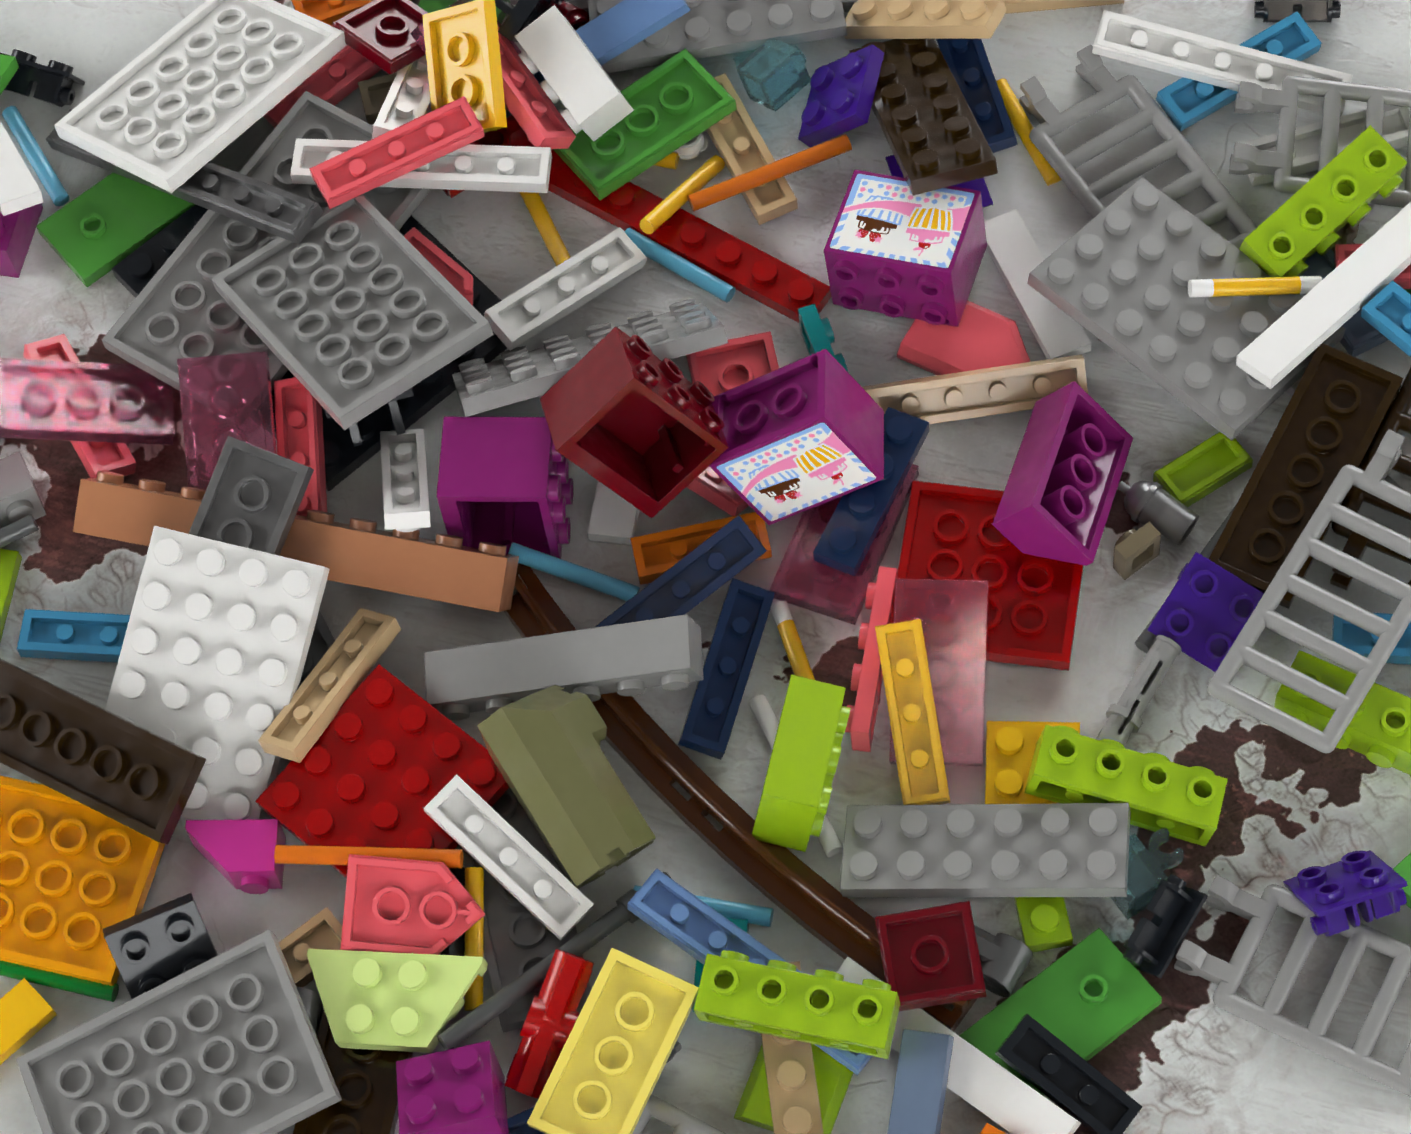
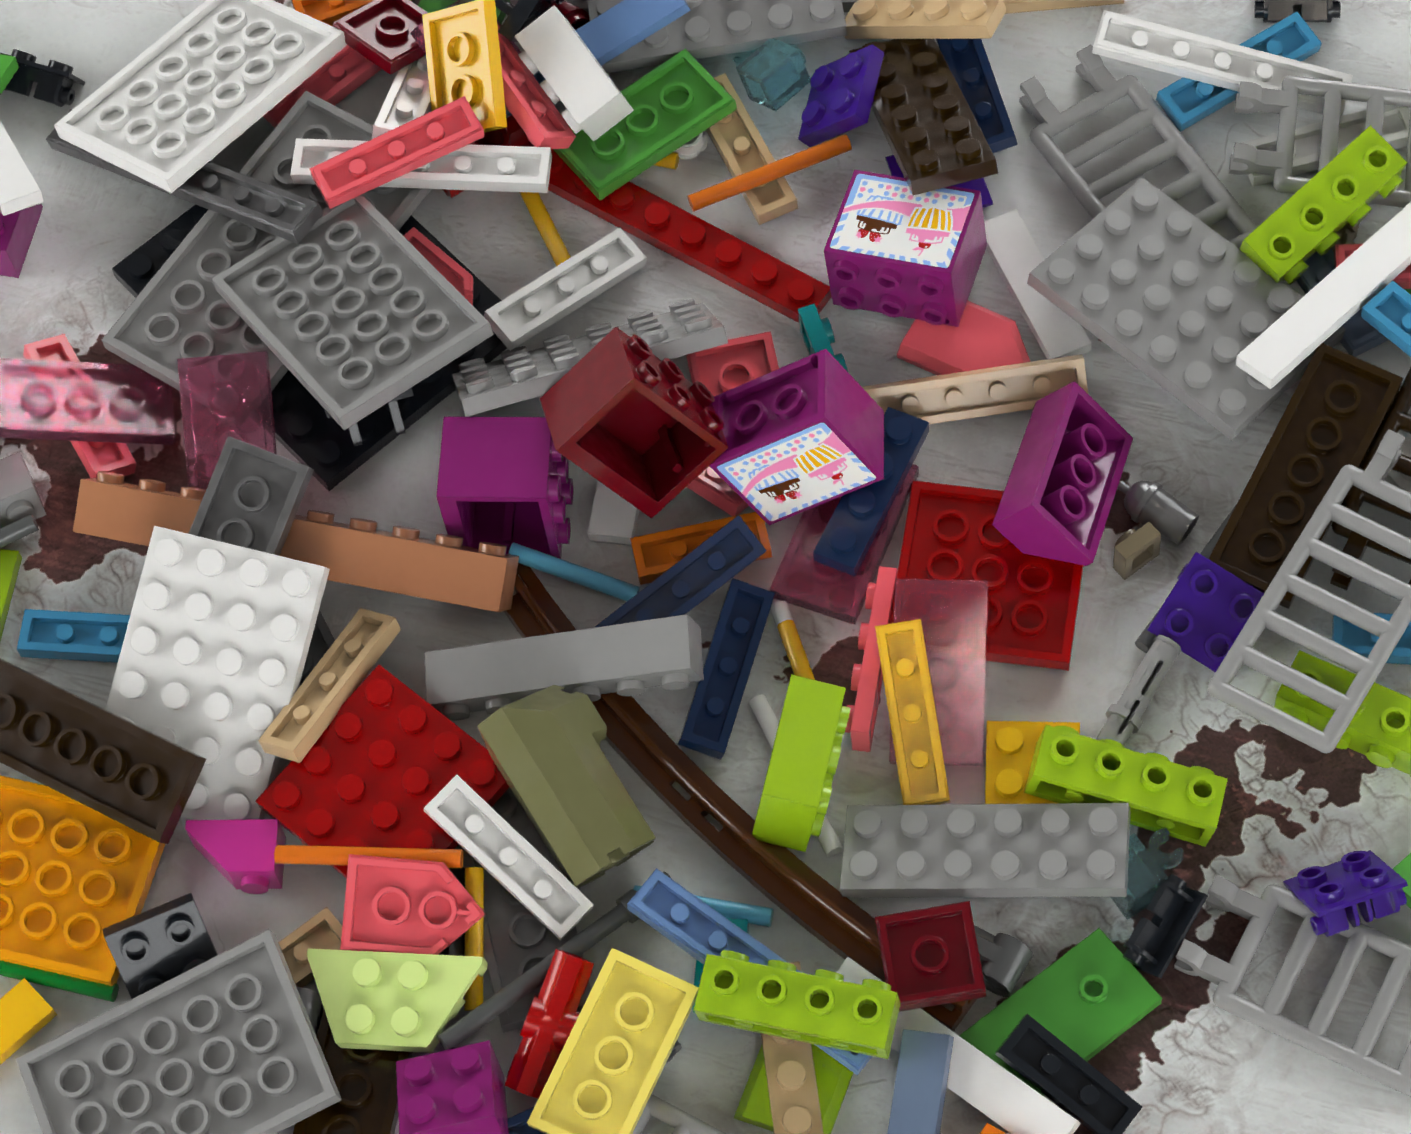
medium azure bar [2,106,70,206] -> none
bright green plate [36,173,195,287] -> none
coral tile [274,377,327,517] -> none
dark tan plate [358,73,397,124] -> none
white plate [380,429,431,532] -> none
medium azure bar [625,227,736,303] -> none
yellow bar [639,155,725,234] -> none
yellow bar [996,78,1062,186] -> none
lime plate [1014,897,1073,952] -> none
lime tile [1153,432,1253,507] -> none
yellow bar [1188,276,1322,297] -> none

